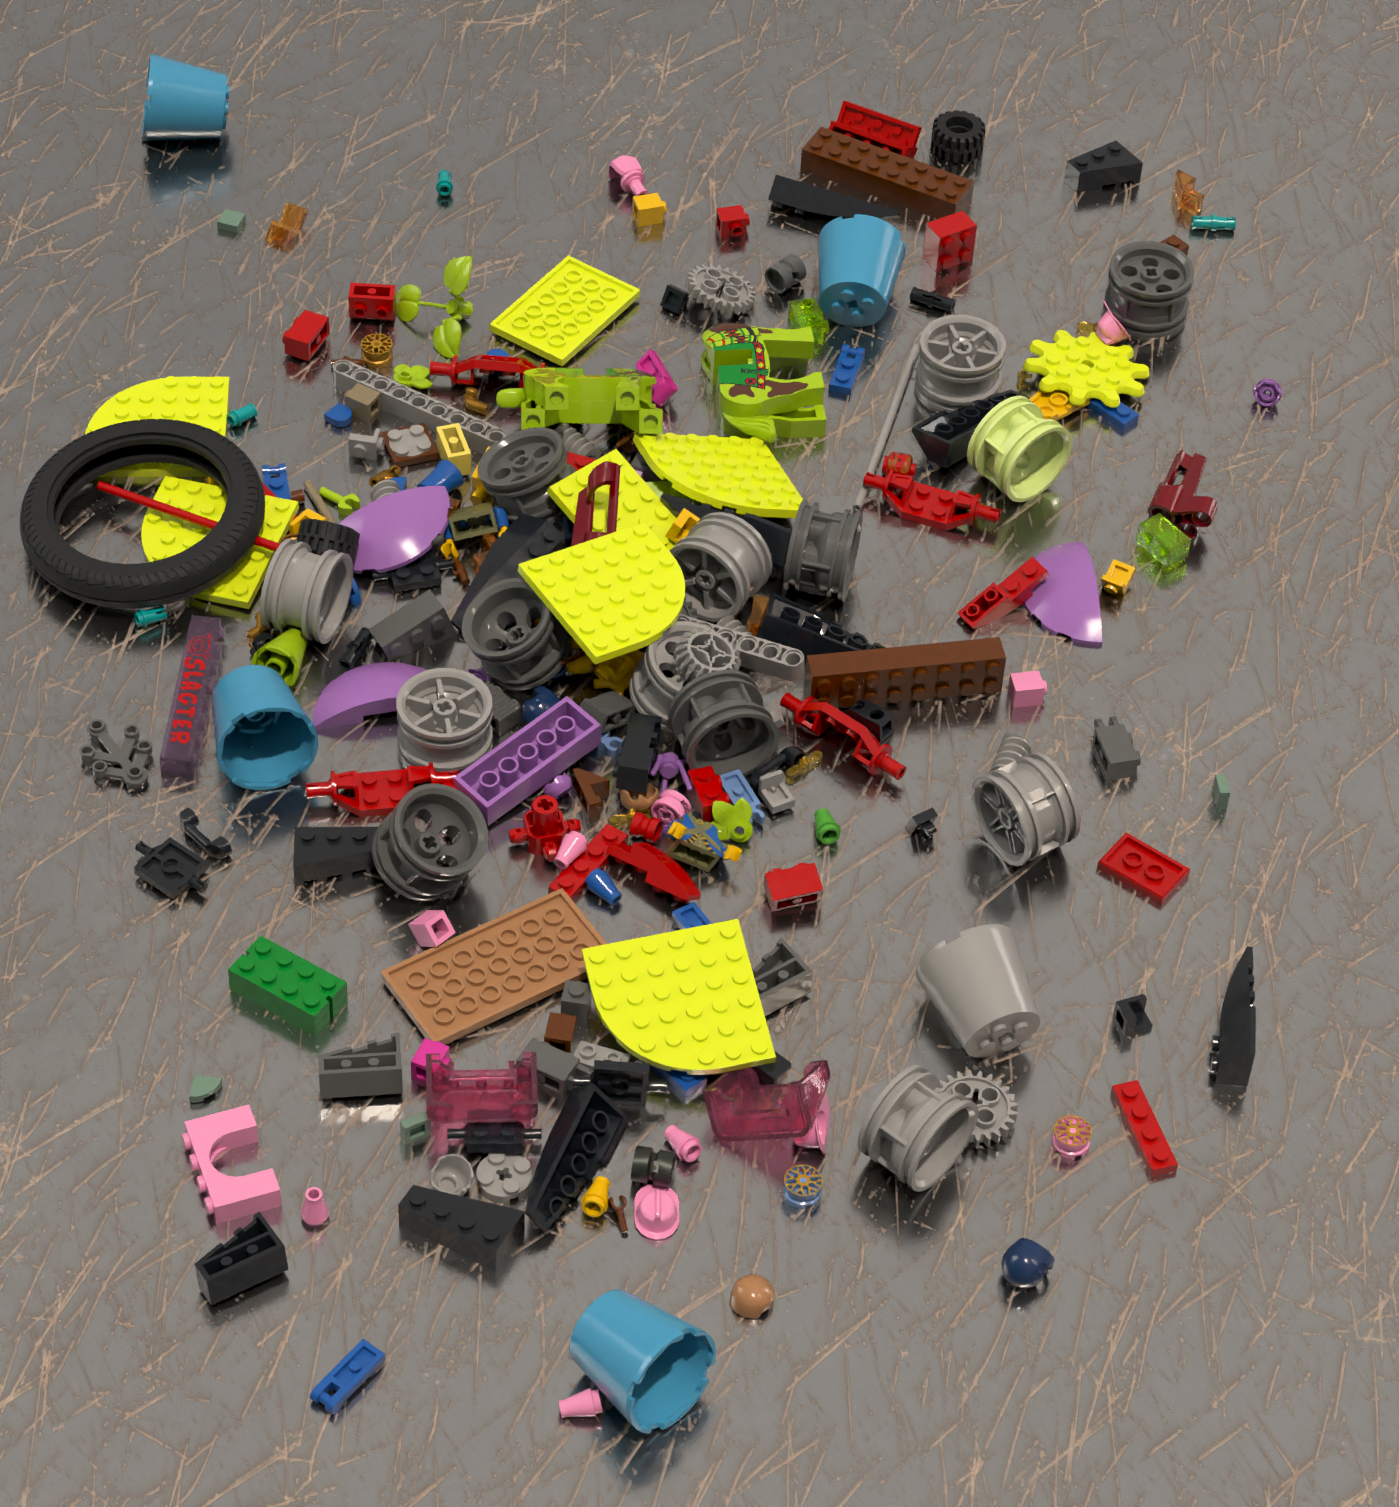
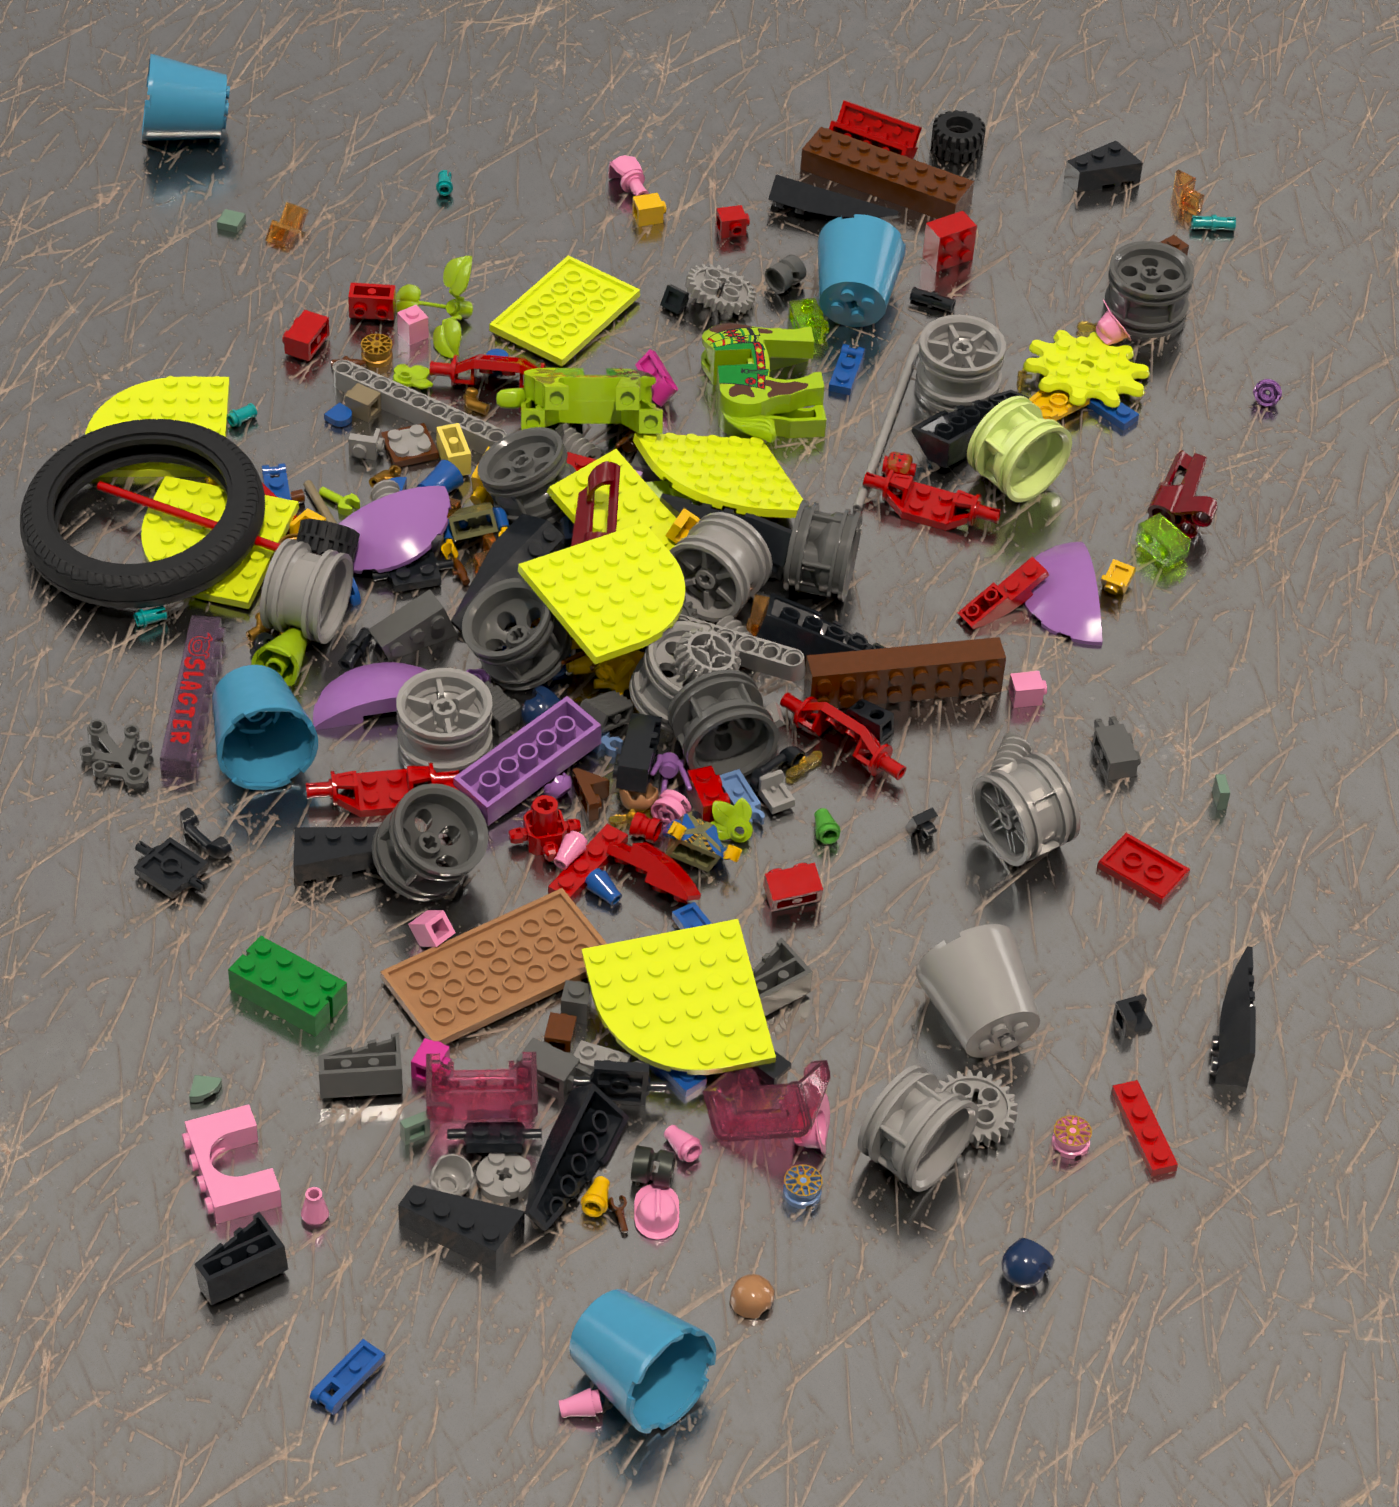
none -> bright pink brick [397,305,429,345]

